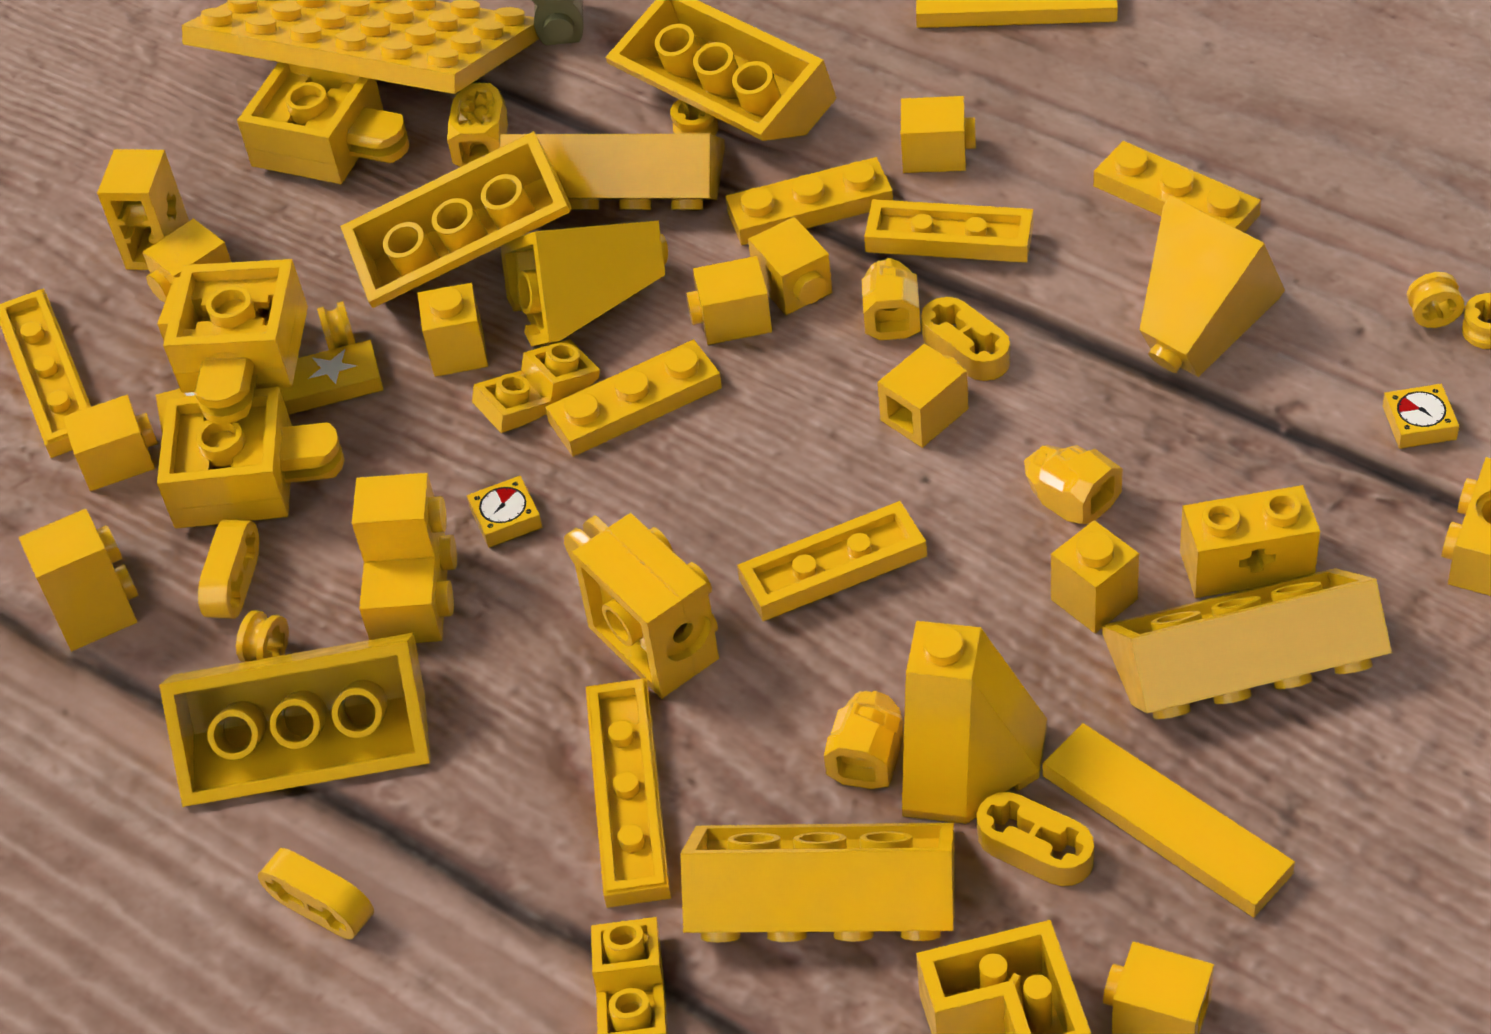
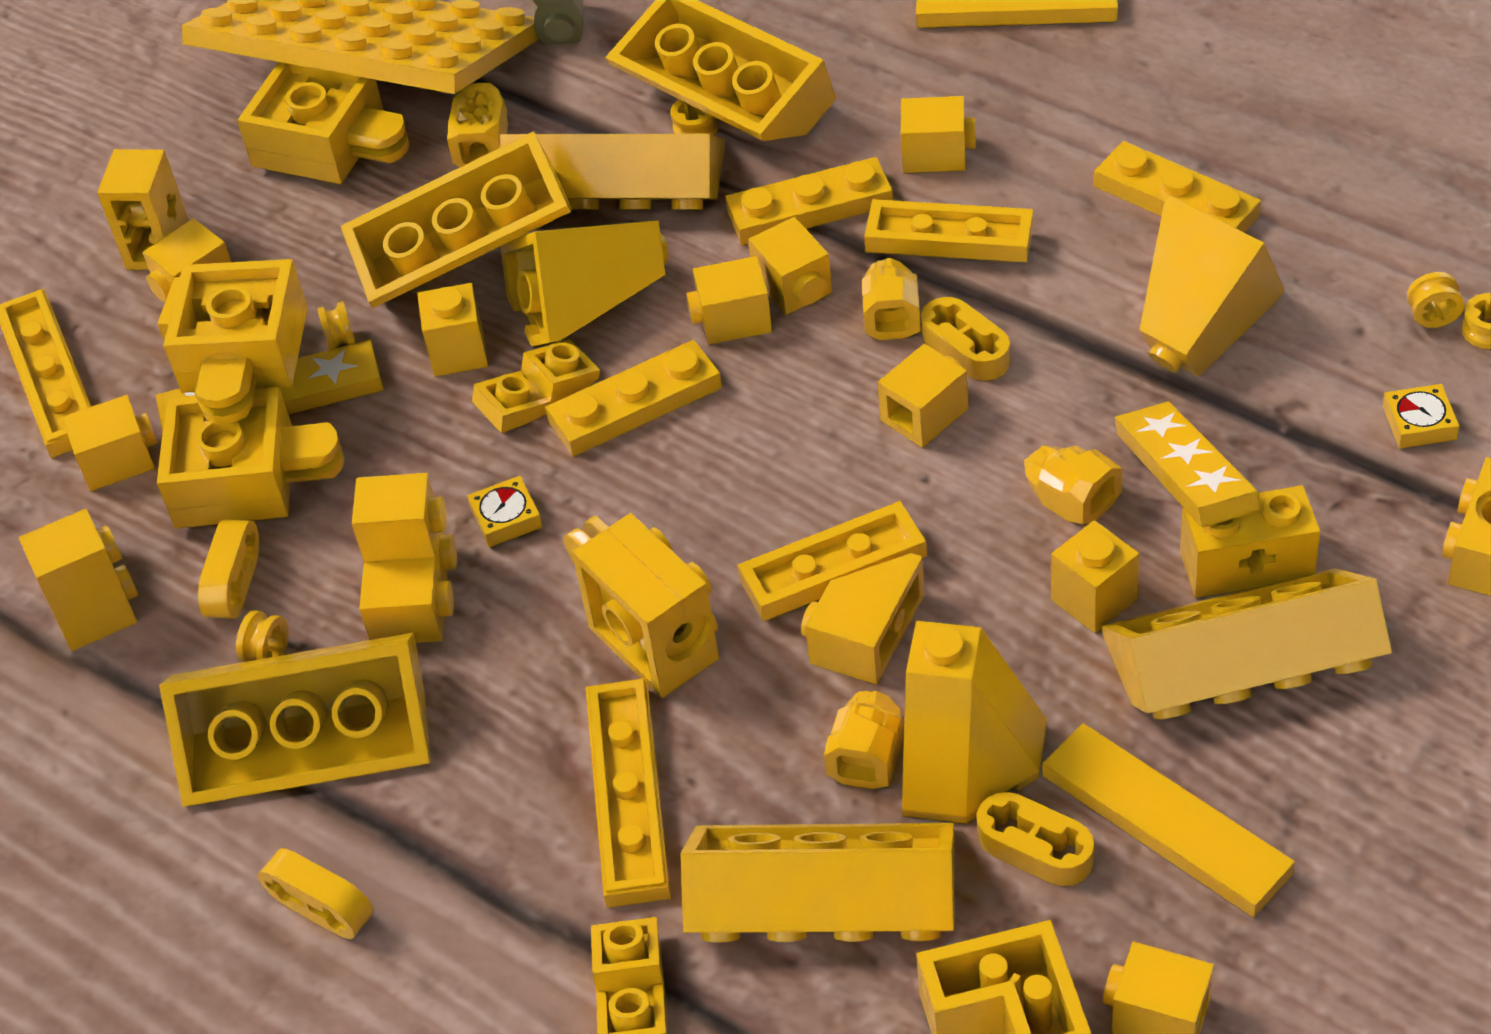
none -> yellow slope [801,553,925,685]
none -> yellow tile [1114,401,1260,528]

